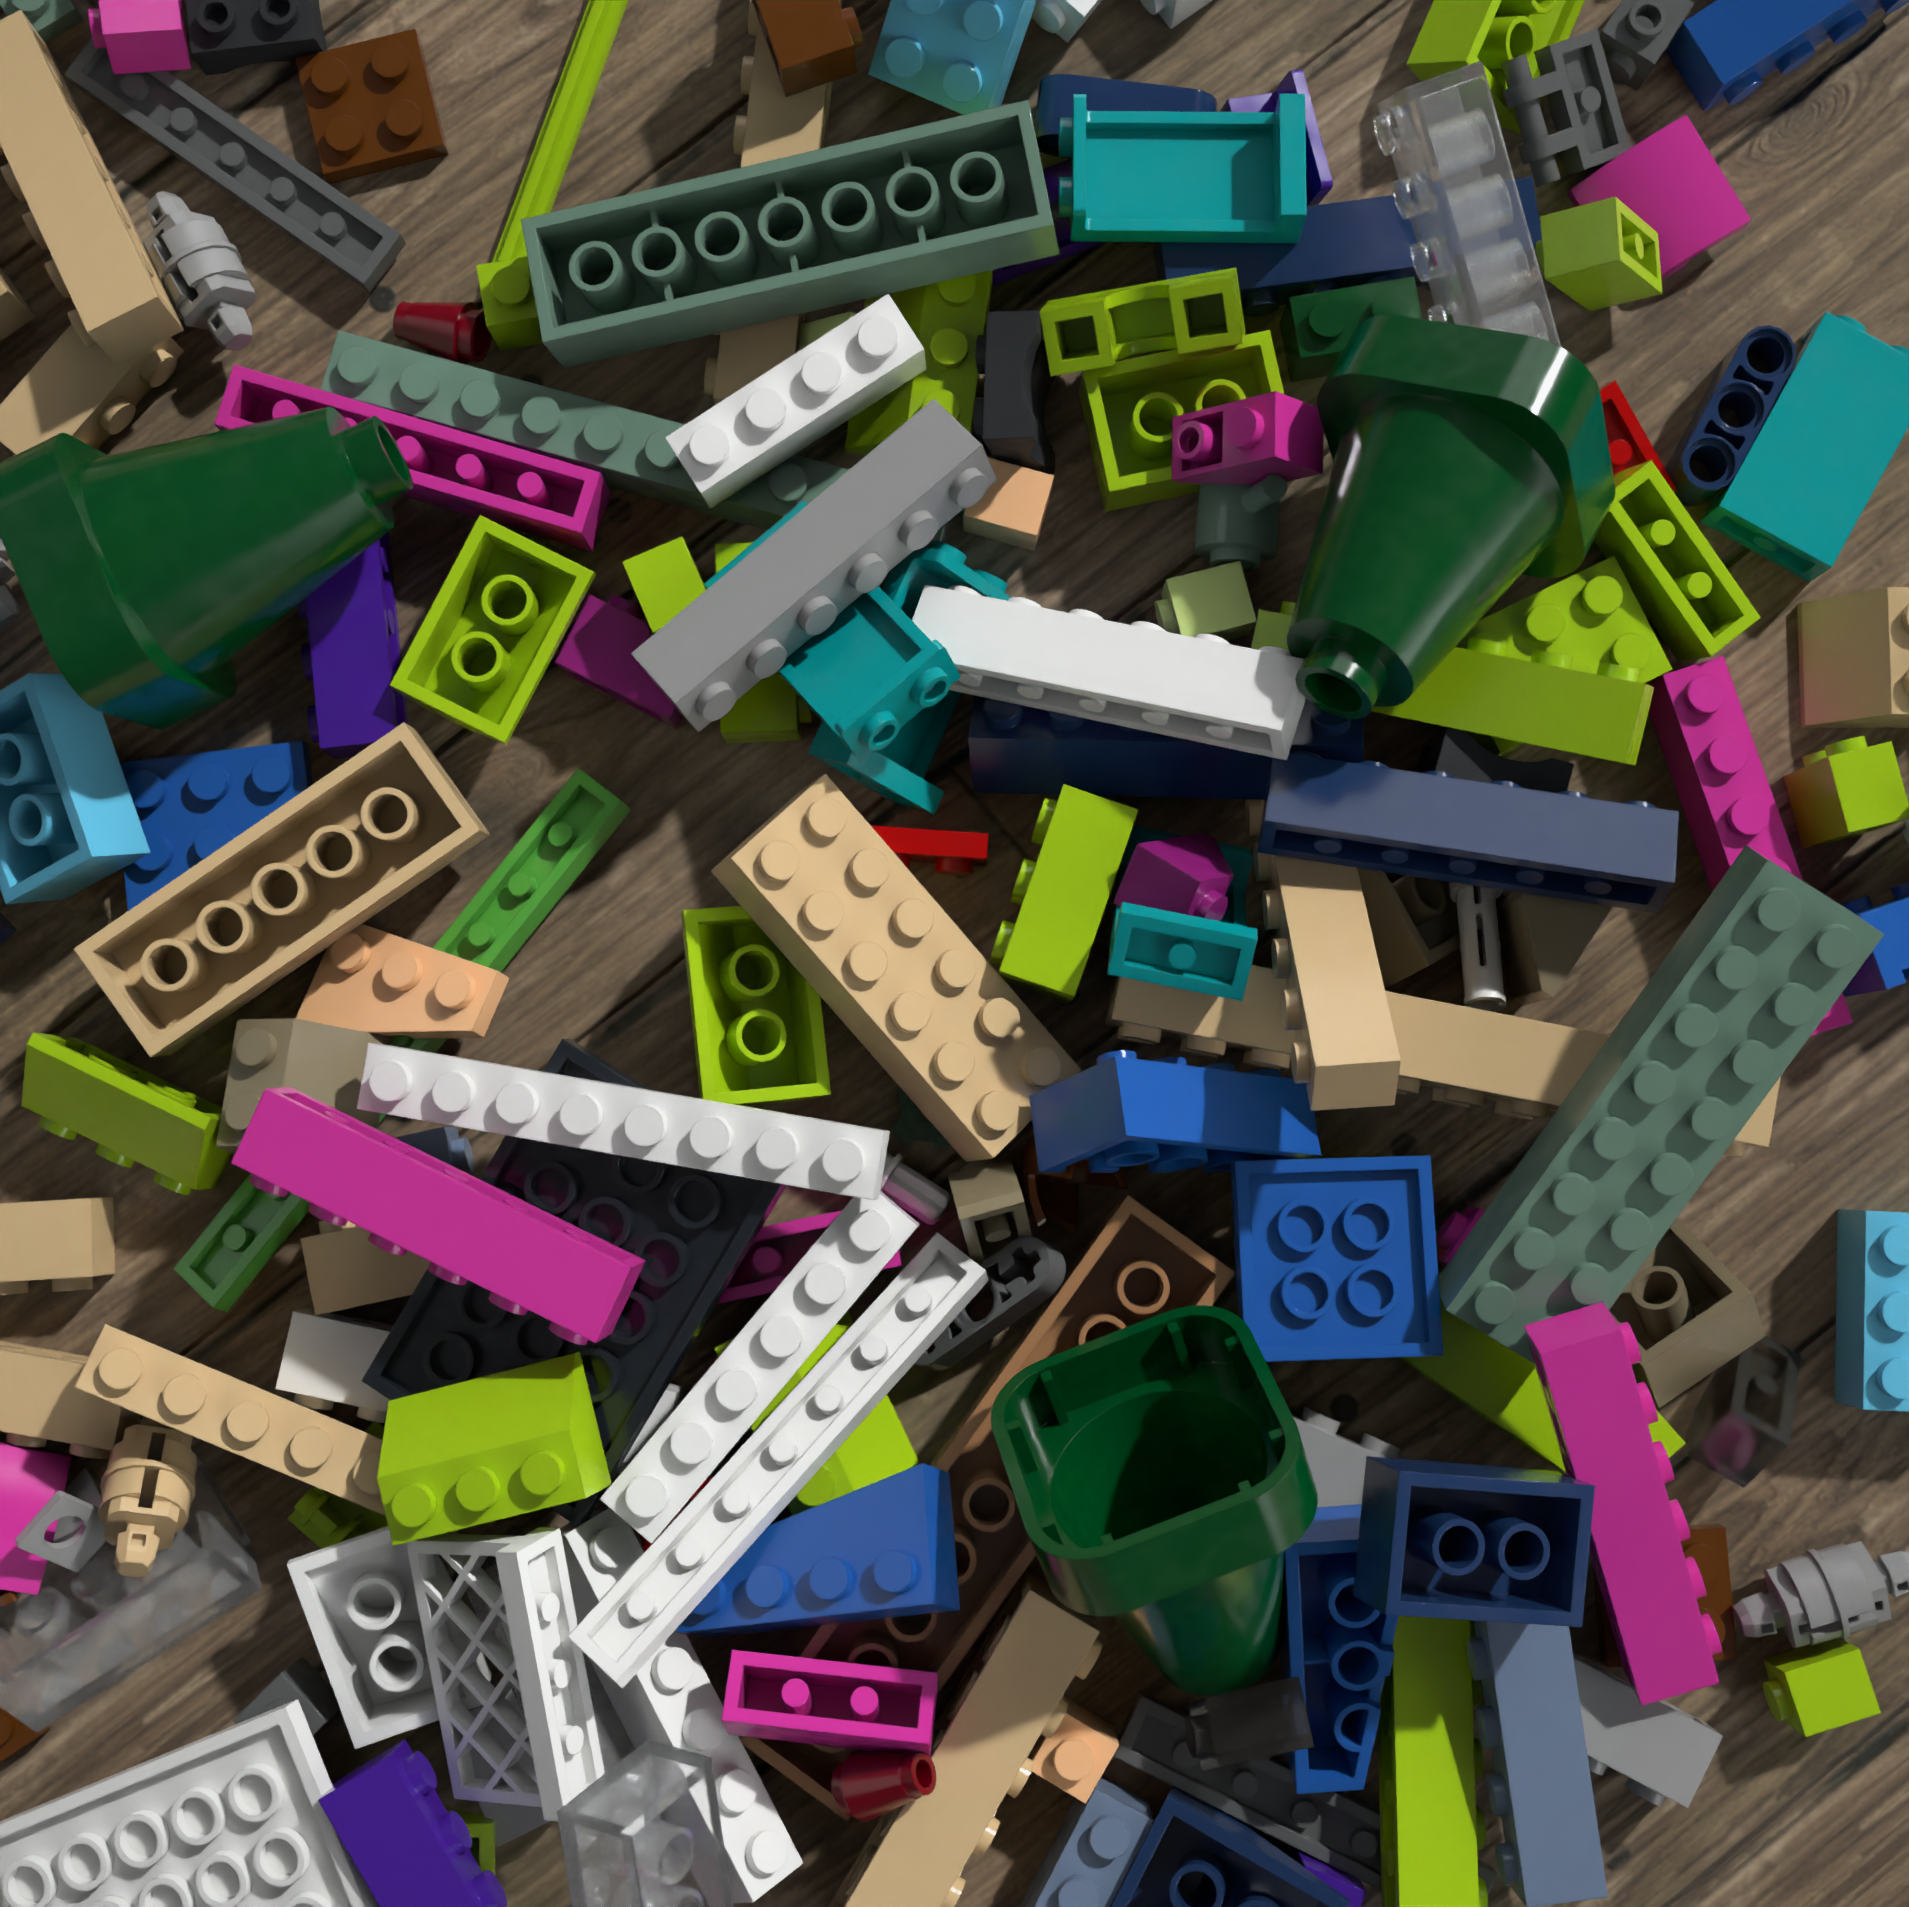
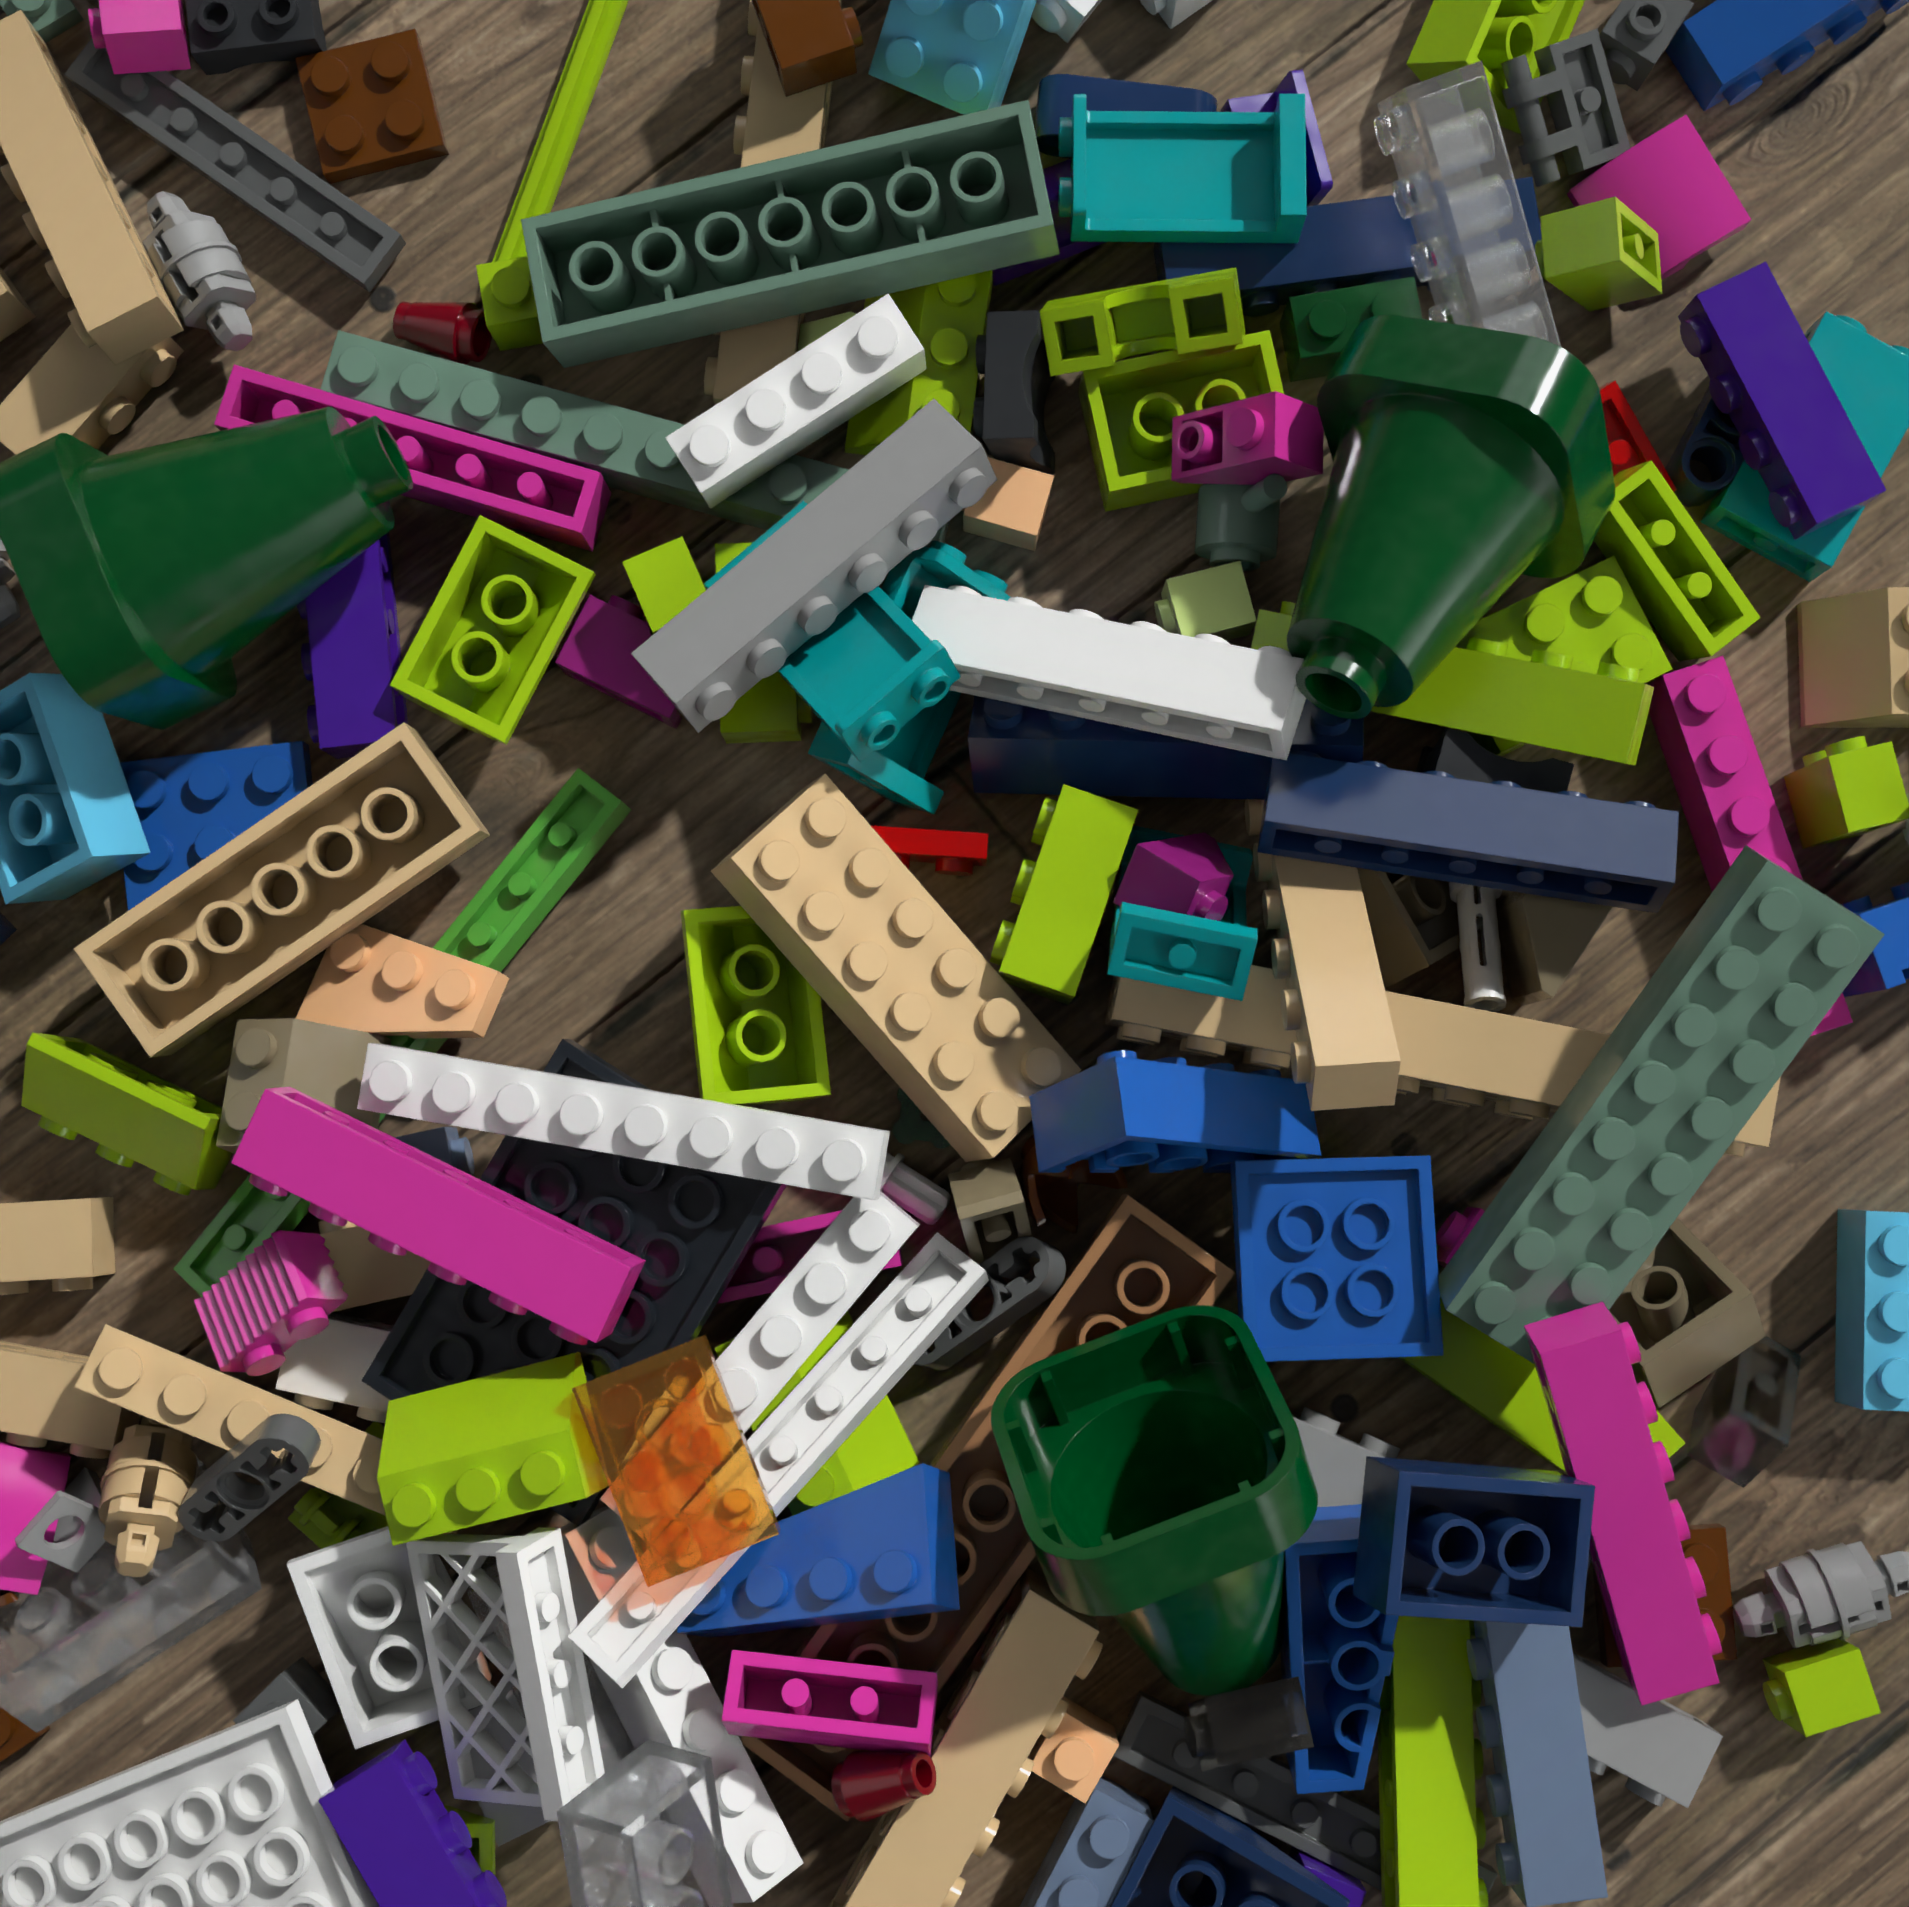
none -> dark grey beam [178,1413,321,1542]
none -> dark pink brick [194,1230,348,1376]
none -> clear orange plate [572,1334,781,1587]
none -> dark purple brick [1678,261,1886,540]

